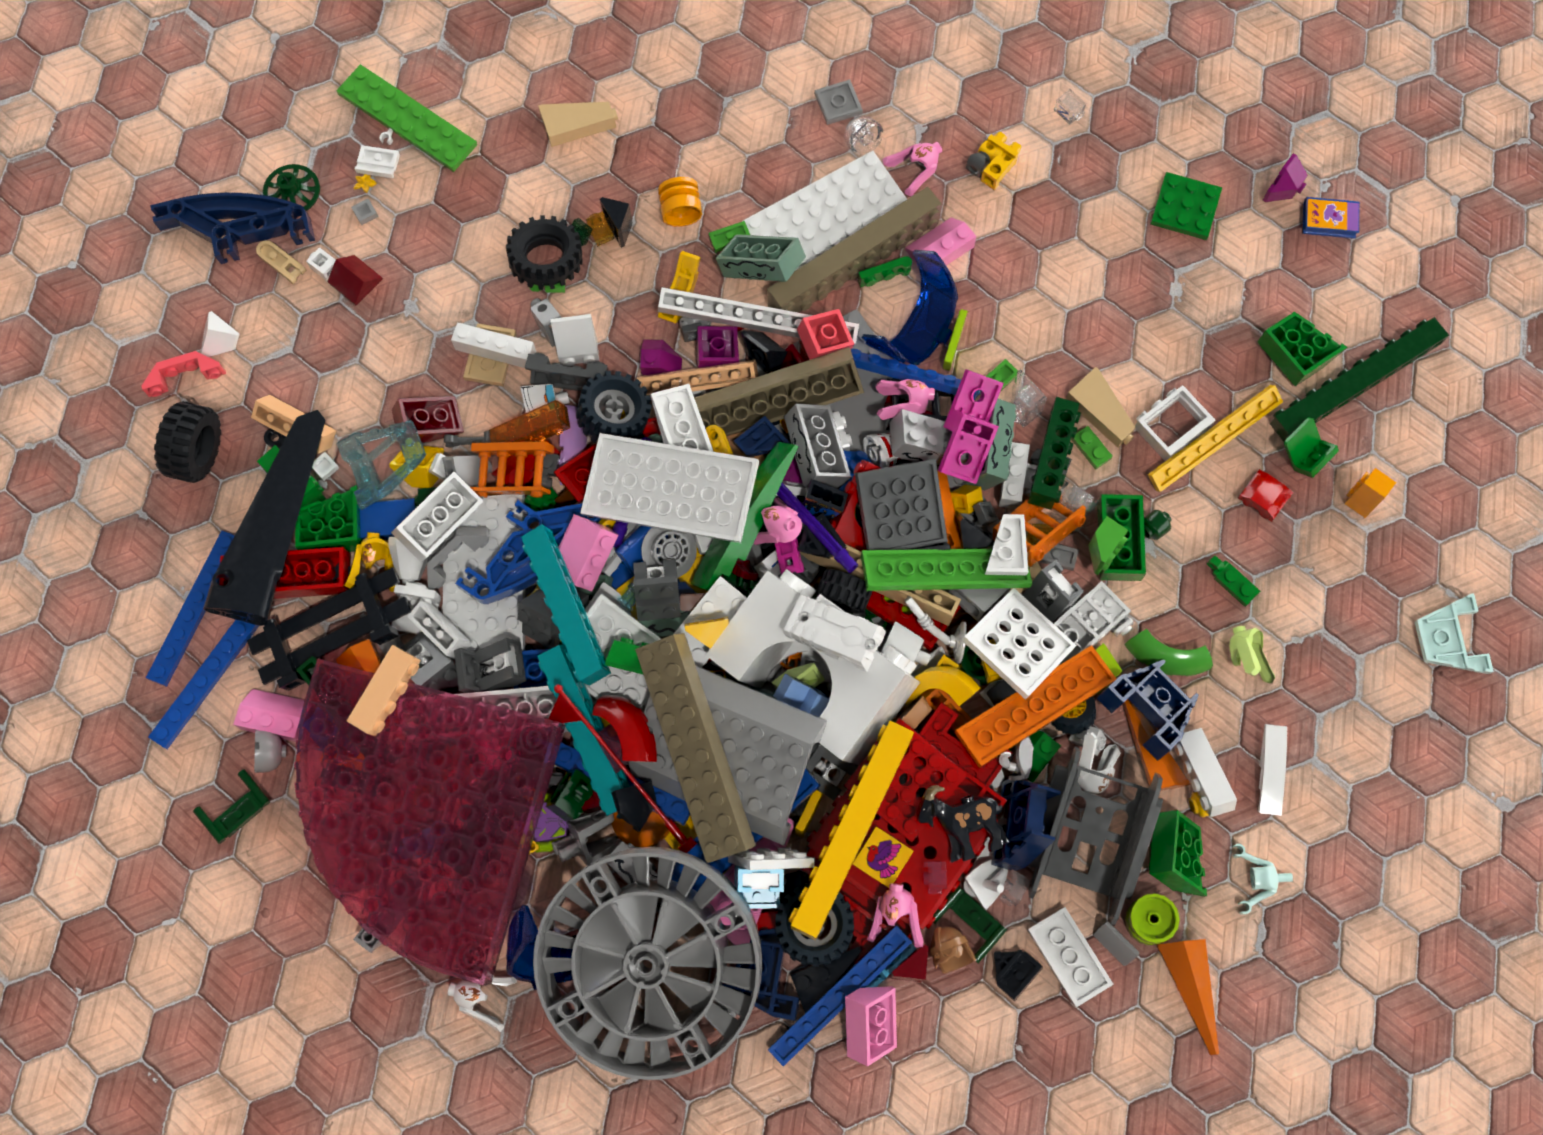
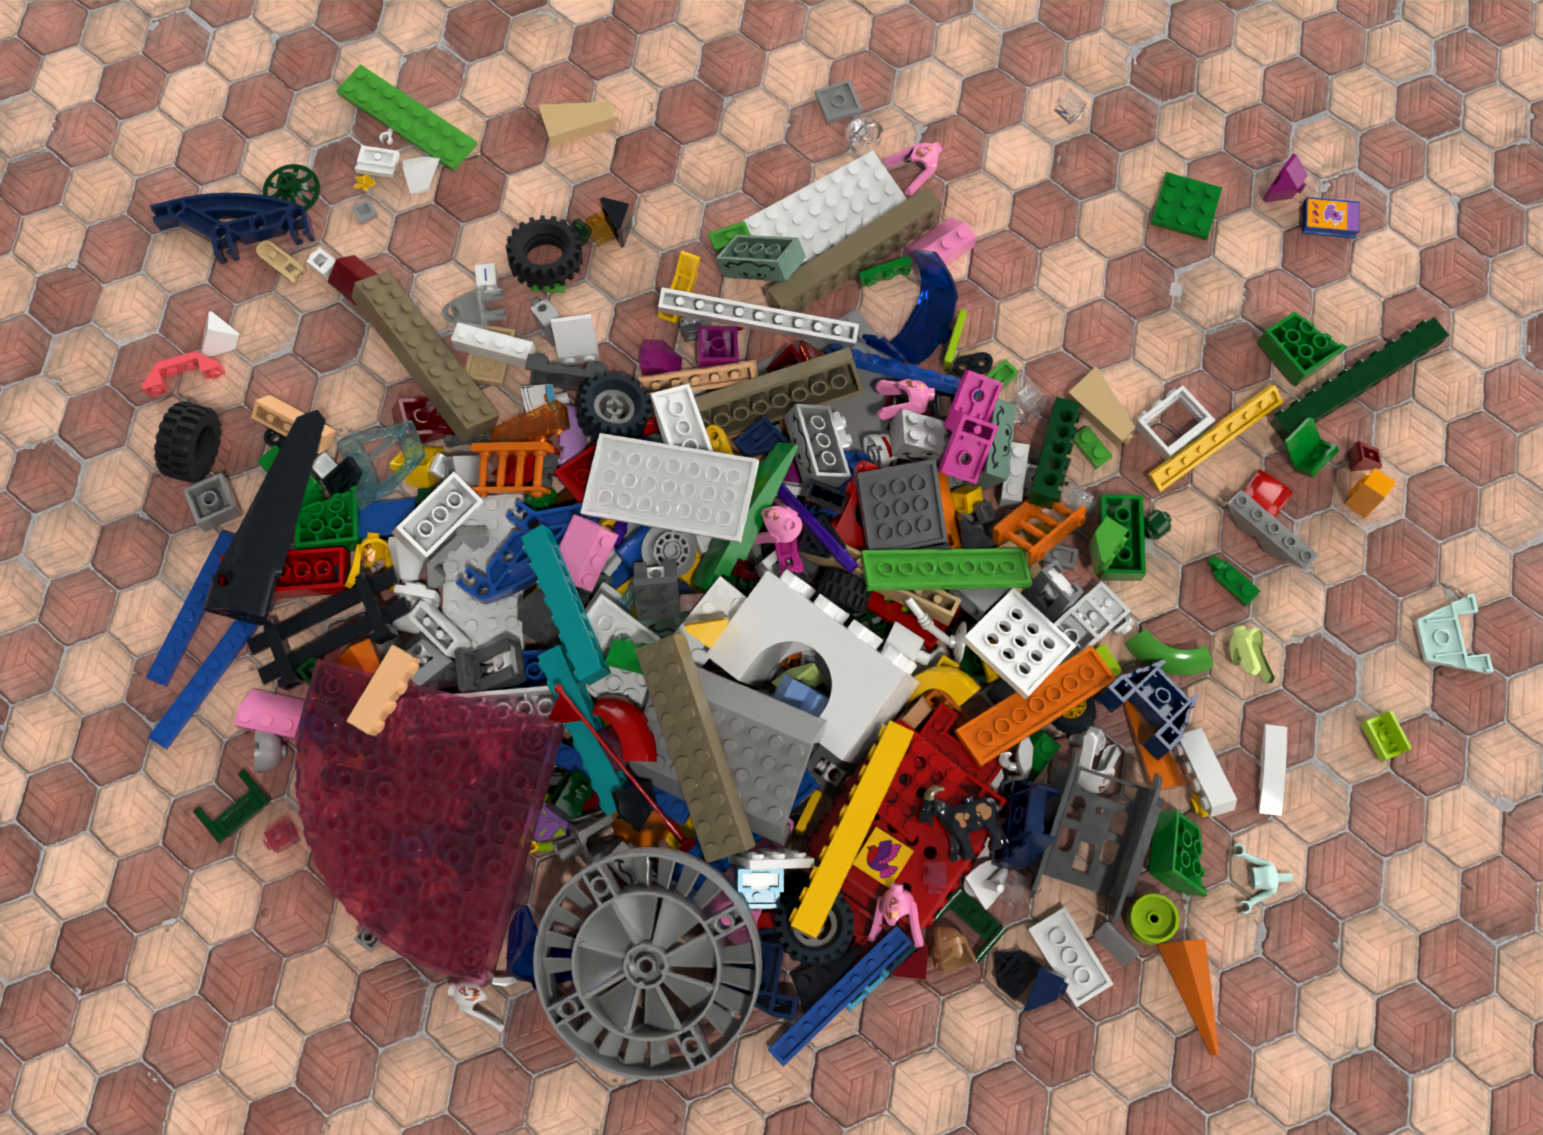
light orange wheel [658,177,703,227] -> none
black slope [741,330,788,374] -> none
white piece [784,594,886,672] -> none
coral brick [797,309,854,360] -> none
bright pink slope [845,986,897,1066] -> none
yellow hips [966,132,1022,190] -> none
white wing [985,514,1028,575] -> none
none -> light grey brick [183,473,243,532]
none -> clear pink brick [263,819,301,853]
none -> black wing [321,457,362,498]
none -> dark tan brick [351,271,500,443]
none -> white slope [402,156,440,195]
none -> light grey piece [442,285,508,328]
none -> white brick [475,263,499,290]
none -> black plate [953,352,993,377]
none -> dark blue slope [1024,966,1069,1012]
none -> light grey slope [1227,490,1319,570]
none -> dark red slope [1347,441,1383,471]
none -> lime bracket [1361,710,1412,762]

